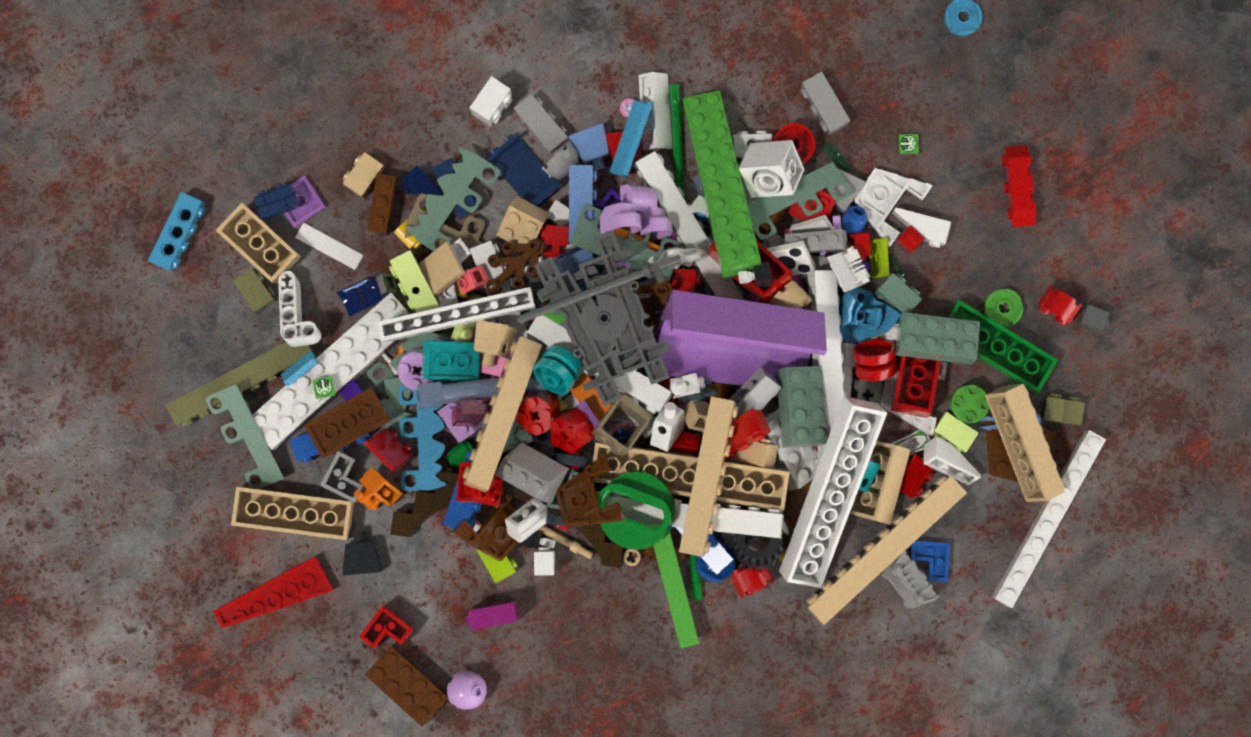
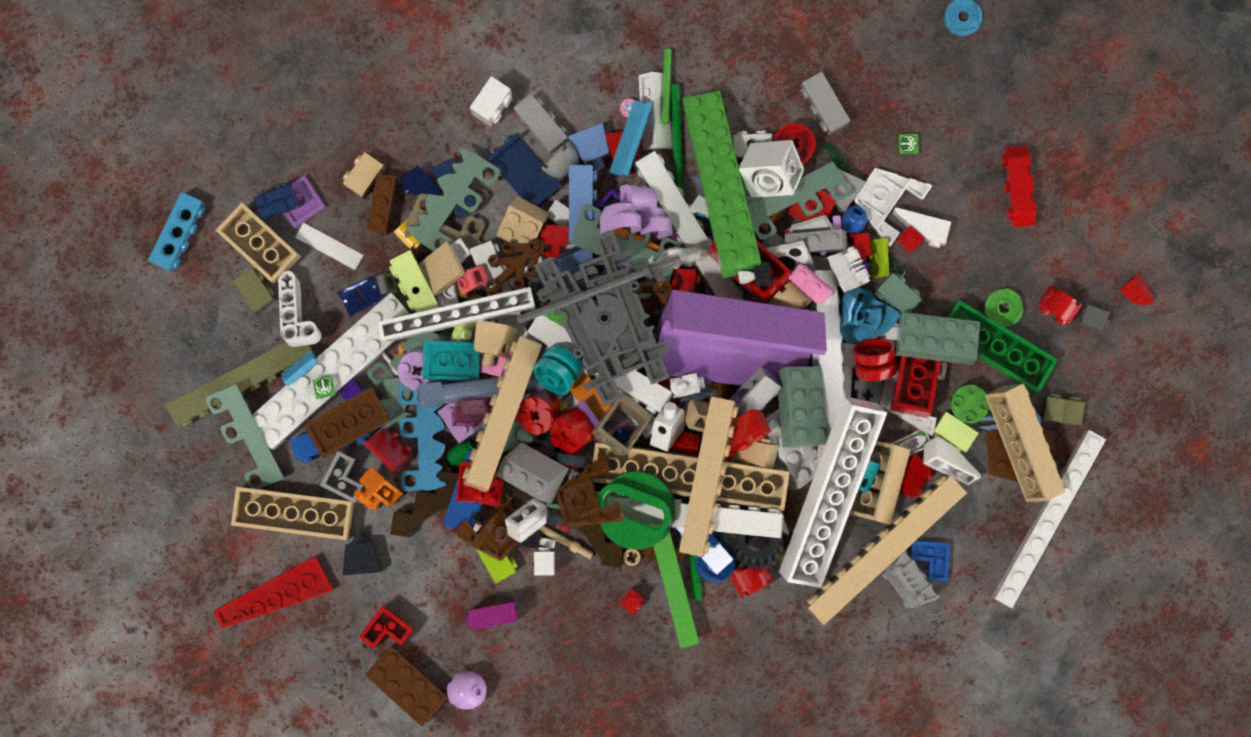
none -> red brick [619,588,646,614]
none -> bright green bar [661,49,672,125]
none -> bright pink brick [789,264,834,304]
none -> red brick [1119,272,1154,305]

